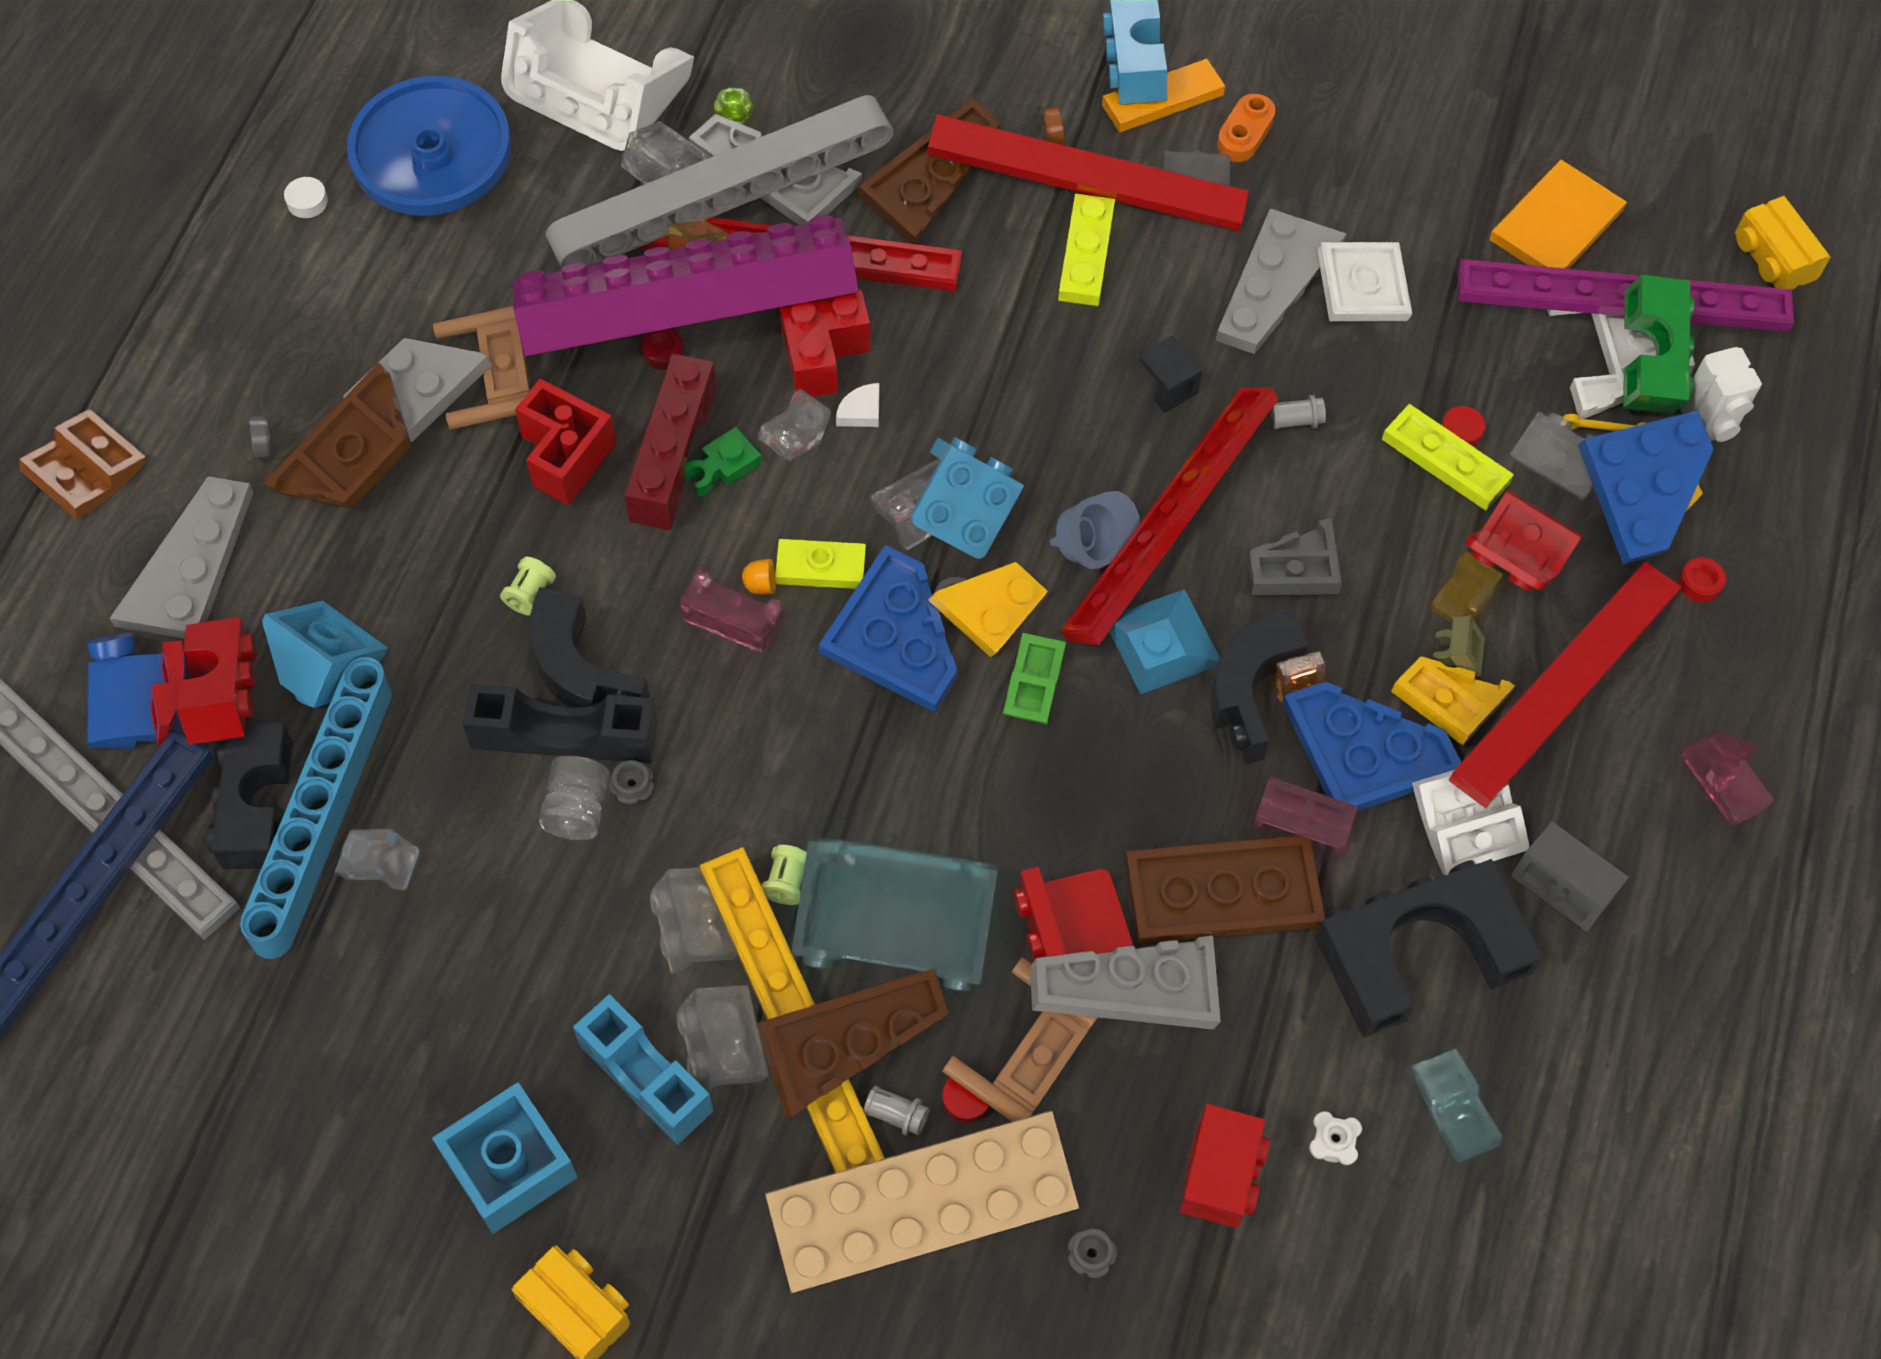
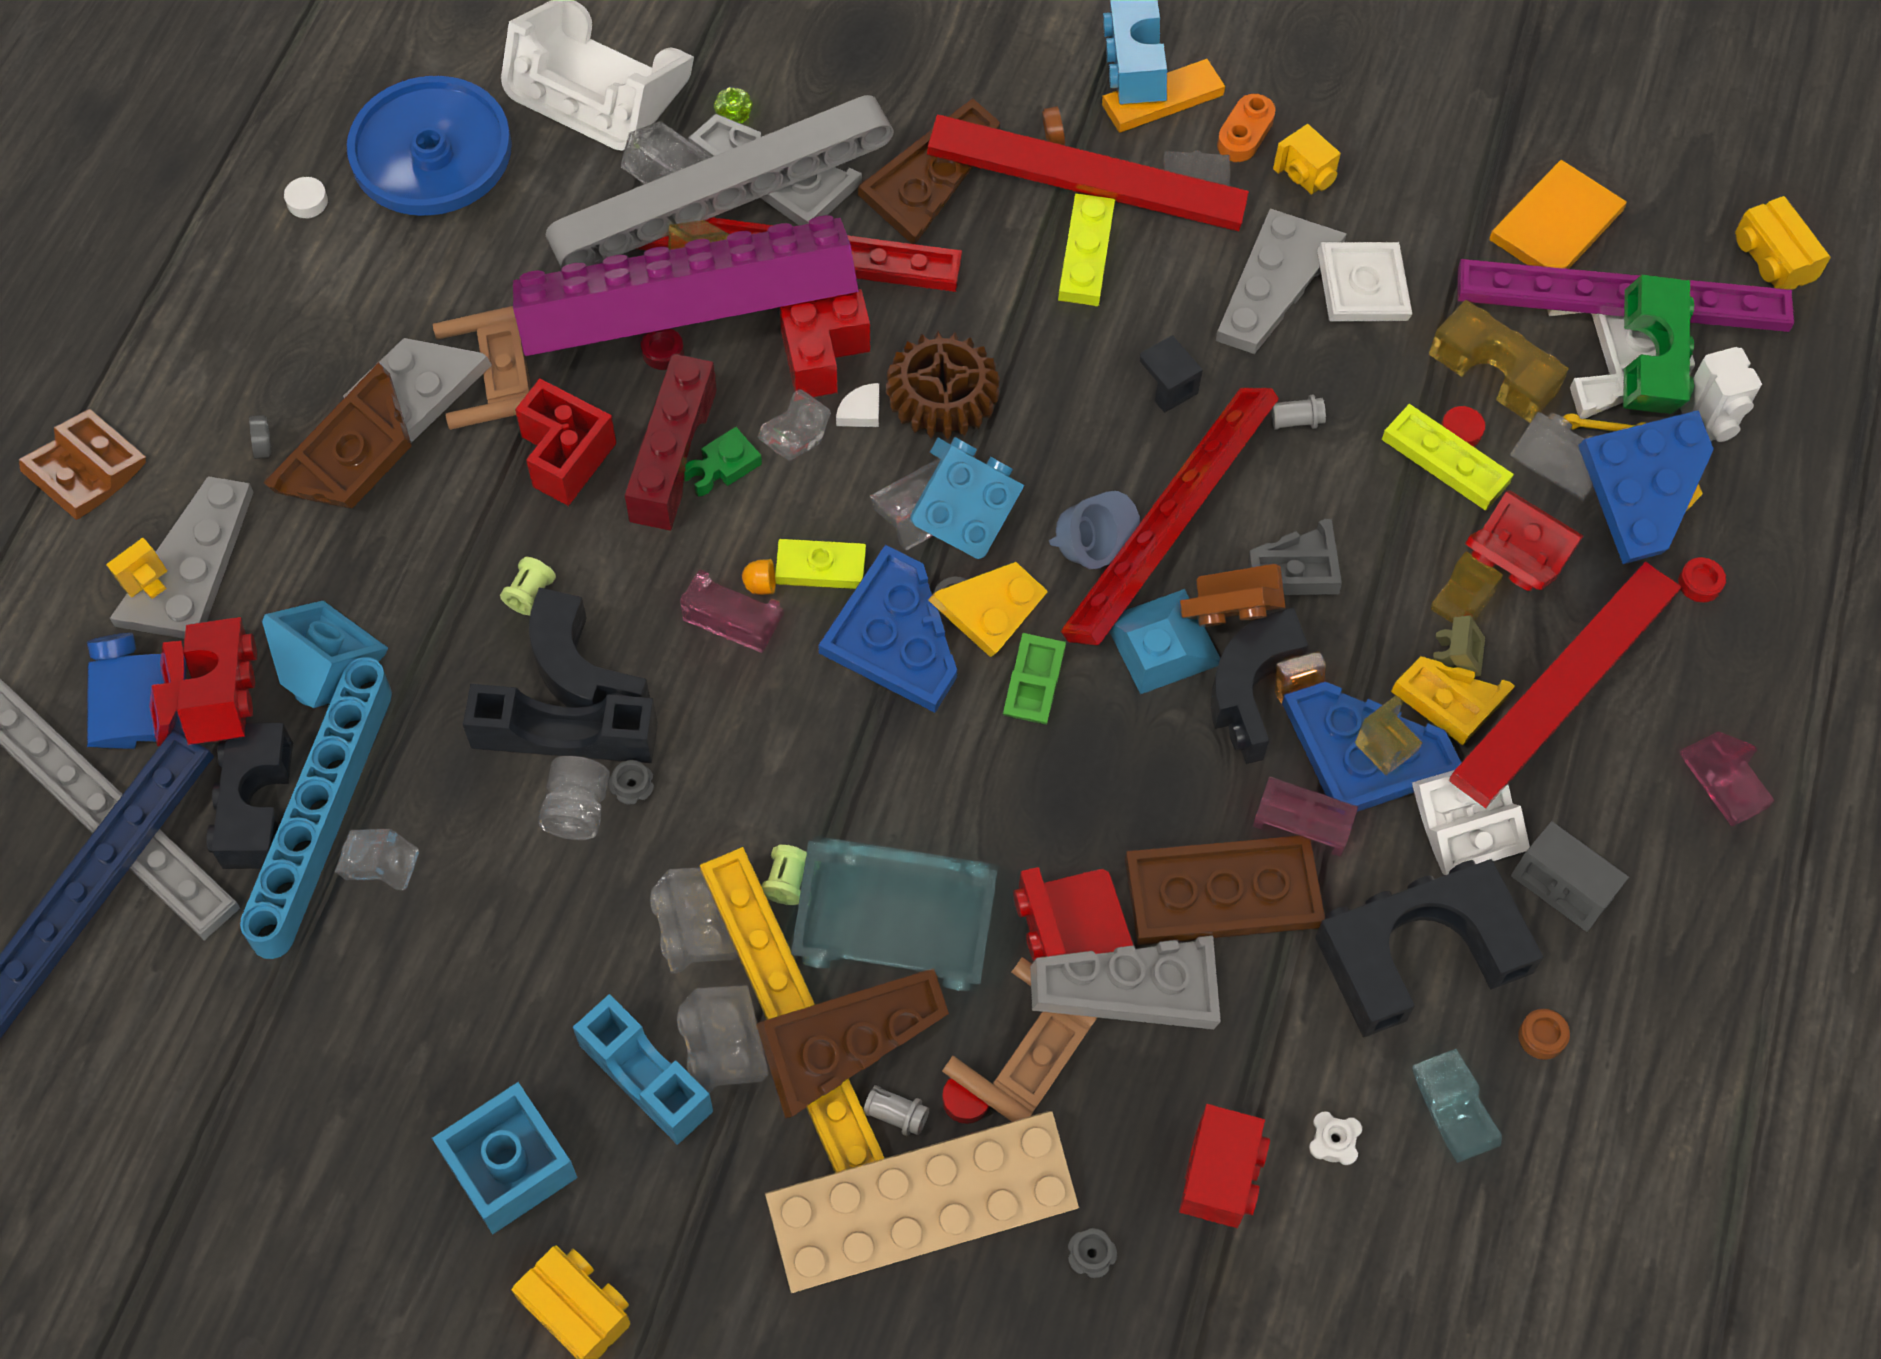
none -> yellow tile [106,538,168,599]
none -> reddish brown gear [886,331,1000,440]
none -> dark orange bracket [1180,564,1285,627]
none -> yellow brick [1273,124,1341,195]
none -> clear yellow panel [1355,695,1422,776]
none -> clear yellow arch [1429,300,1569,423]
none -> dark orange tile [1518,1009,1570,1060]

